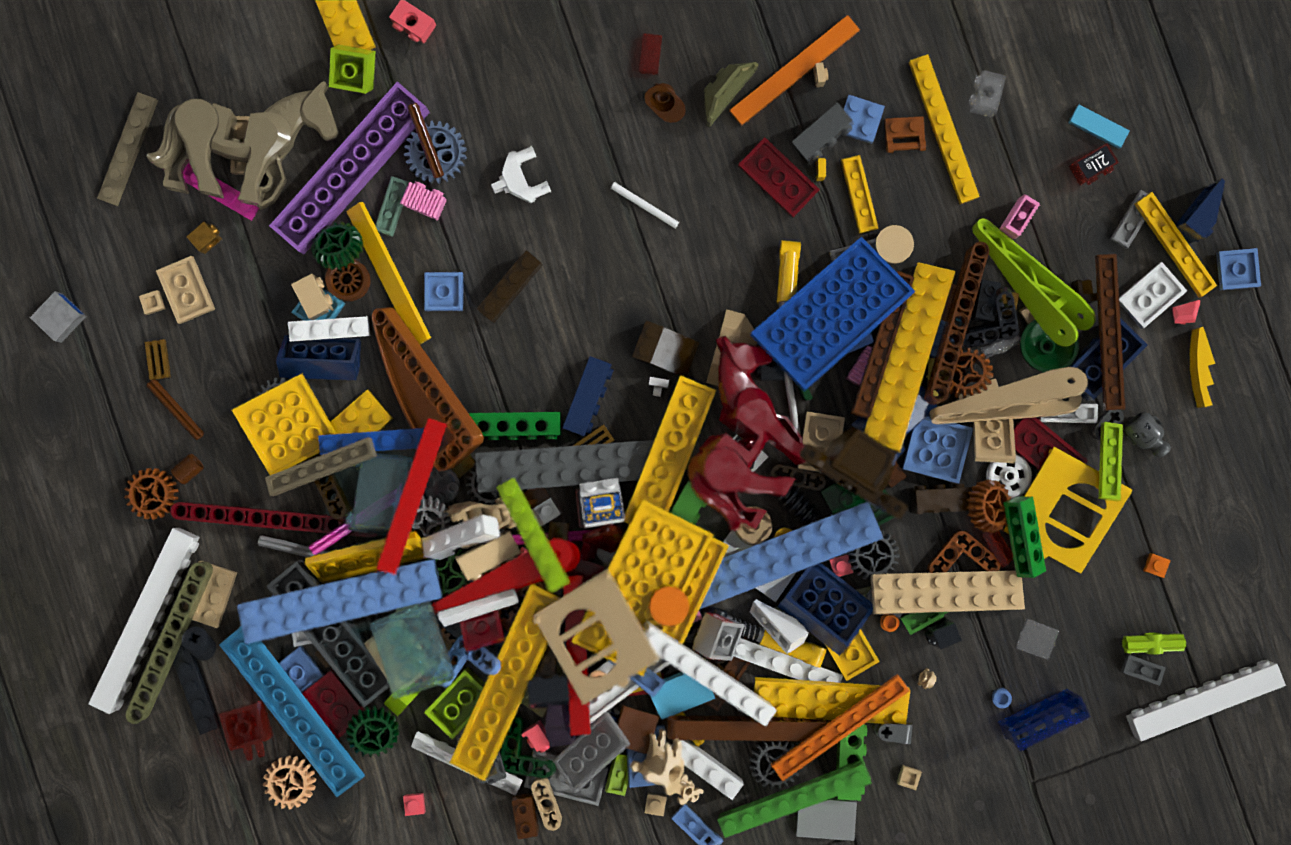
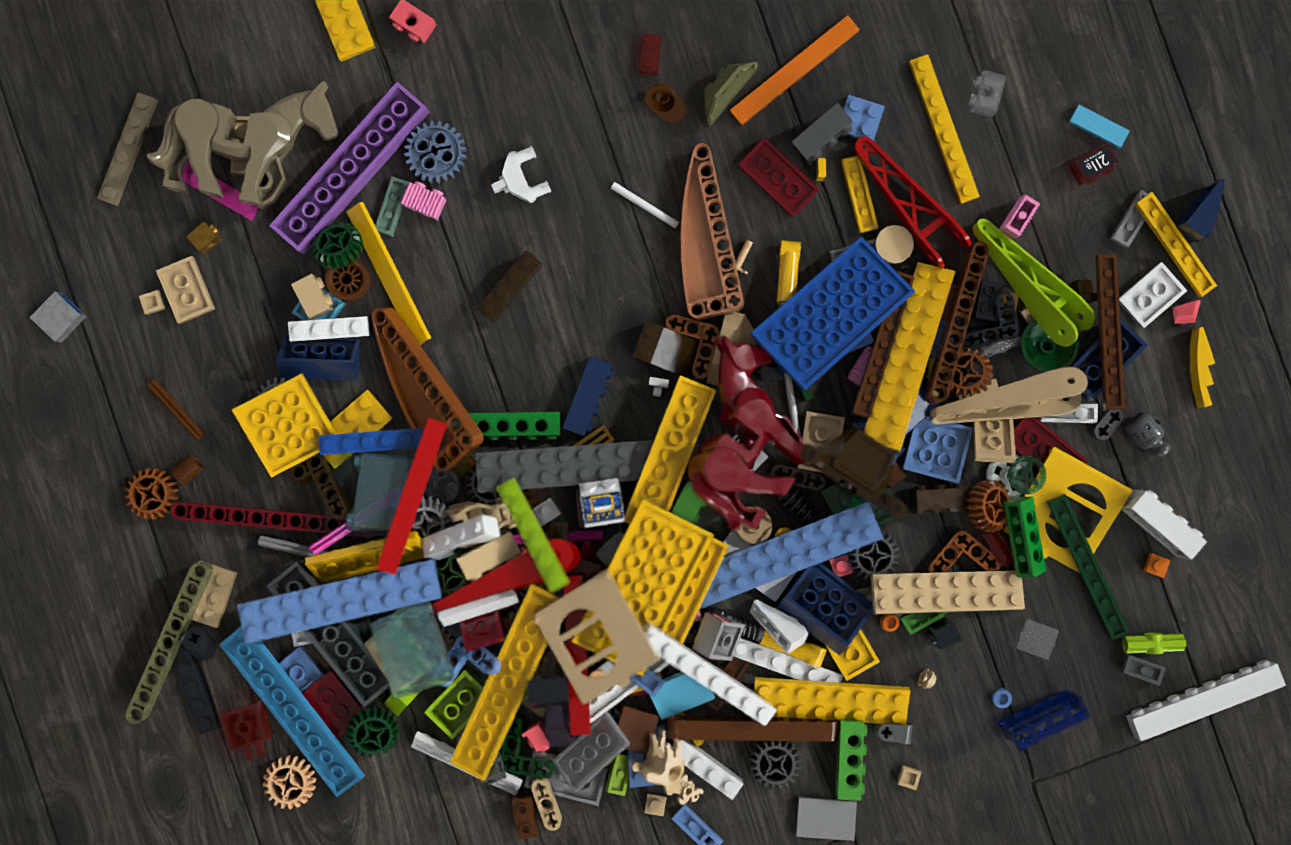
white brick [89,527,200,714] -> none
pearl gold tile [145,339,171,380] -> none
dark tan plate [265,437,377,496] -> none
lime brick [329,45,376,94] -> none
coral plate [403,793,426,816] -> none
reddish brown axle [407,103,444,178] -> none
medium blue tile [424,272,463,311] -> none
clear red tile [582,523,626,553] -> none
orange tile [649,586,689,626] -> none
bright green brick [717,760,871,838] -> none
orange tile [771,674,910,782] -> none
tan plate [813,62,828,87] -> none
dark orange plate [884,116,926,153] -> none
lime plate [1098,422,1123,501] -> none
medium blue plate [1216,248,1261,290] -> none
none -> dark orange beam [666,315,720,379]
none -> nougat beam [681,143,744,320]
none -> tan piece [724,240,753,287]
none -> red piece [854,137,972,269]
none -> clear green piece [1008,456,1047,494]
none -> dark green tile [1047,494,1130,640]
none -> white brick [1121,490,1207,560]

